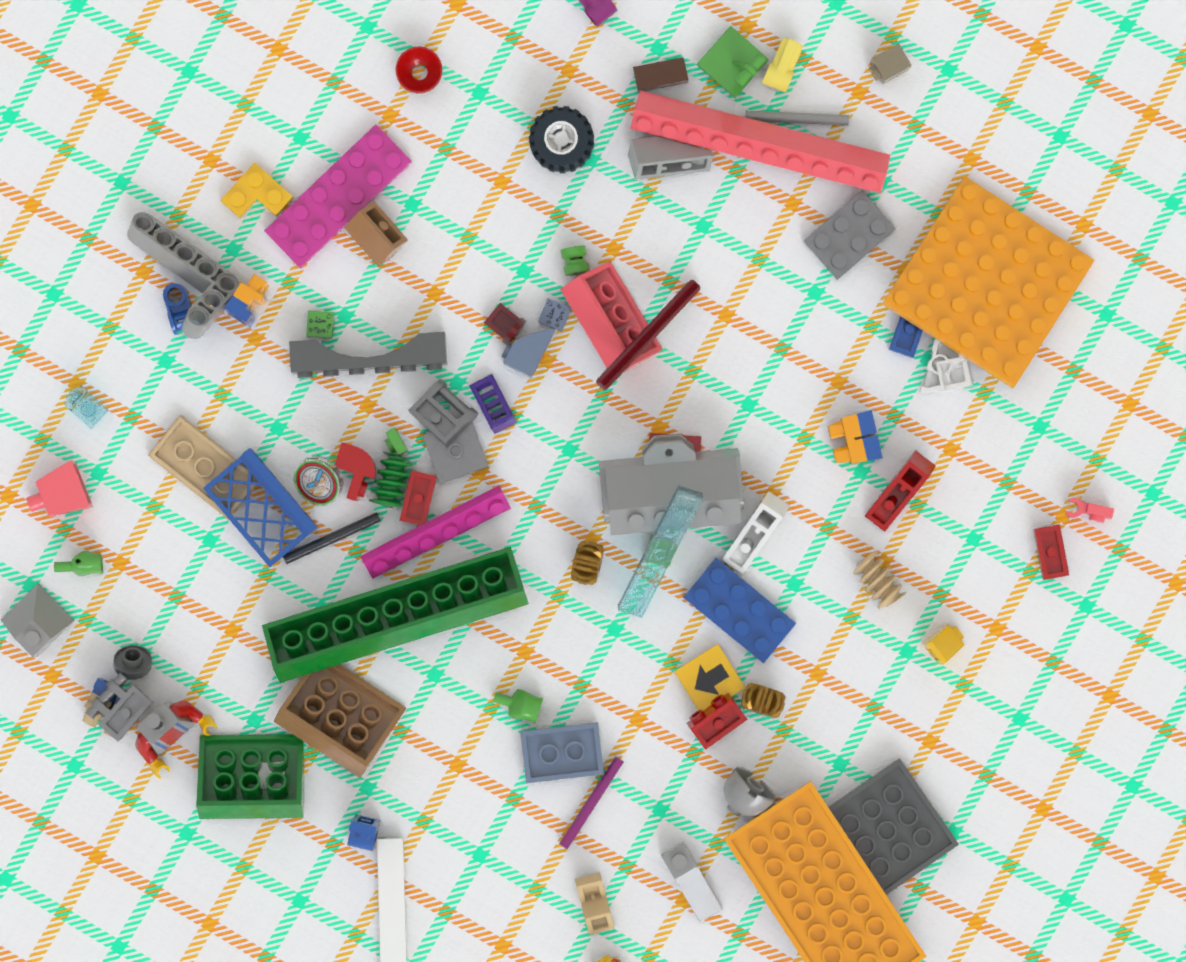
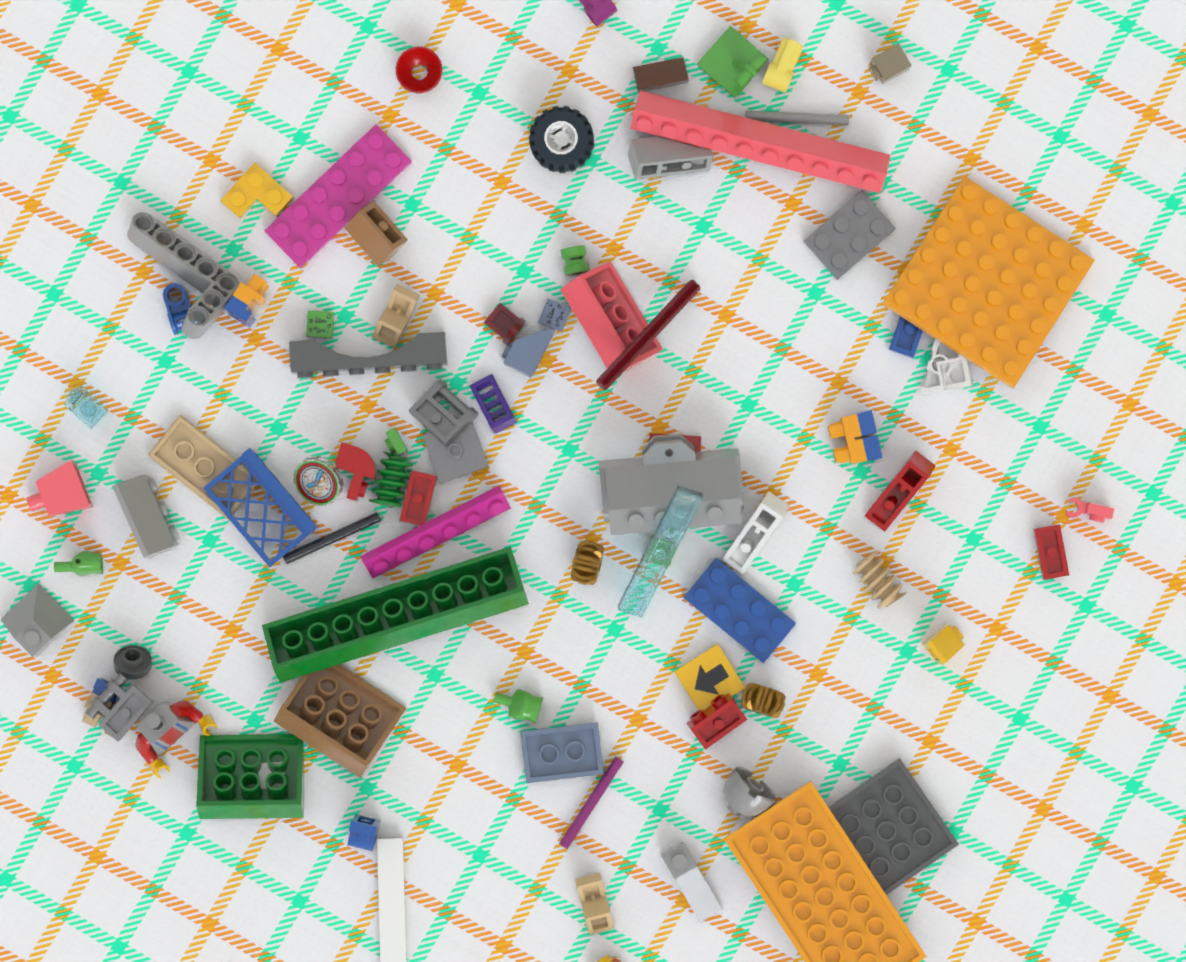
none -> light grey slope [112,474,180,559]
none -> tan slope [372,284,420,348]

